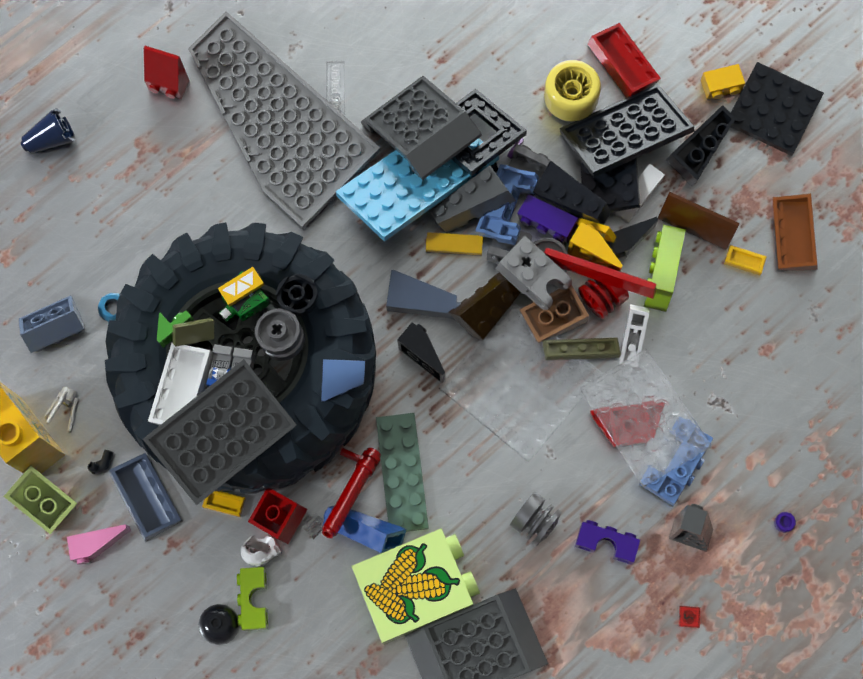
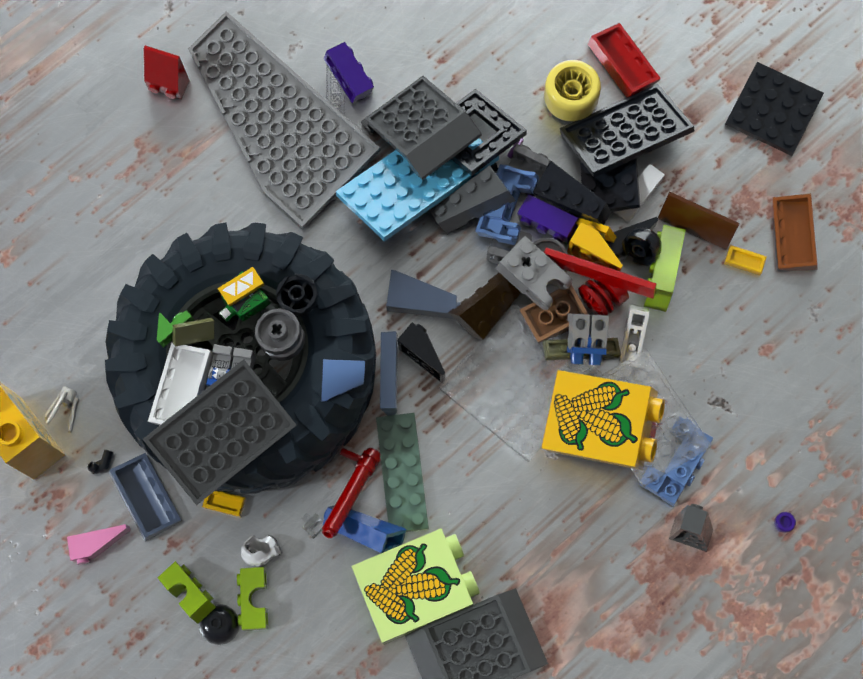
yellowish green slope [3,465,77,534] -> none
sand blue slope [19,295,84,353] -> none
dark blue cone [20,108,75,153] -> none
dark azure piece [98,293,120,322] -> none
red brick [248,488,308,544] -> none
yellow tile [426,232,483,256] -> none
flat silver wheel [510,492,562,546] -> none
dark purple arch [574,520,640,565] -> none
black wedge [666,105,736,186] -> none
clear red tile [678,606,700,628] -> none
yellow brick [701,64,745,100] -> none
none -> lime arch [157,561,216,624]
none -> dark purple brick [323,42,374,104]
none -> sand blue slope [380,331,398,416]
none -> brick [542,370,665,470]
none -> light grey hips [567,314,609,365]
none -> black cylinder [622,227,662,266]

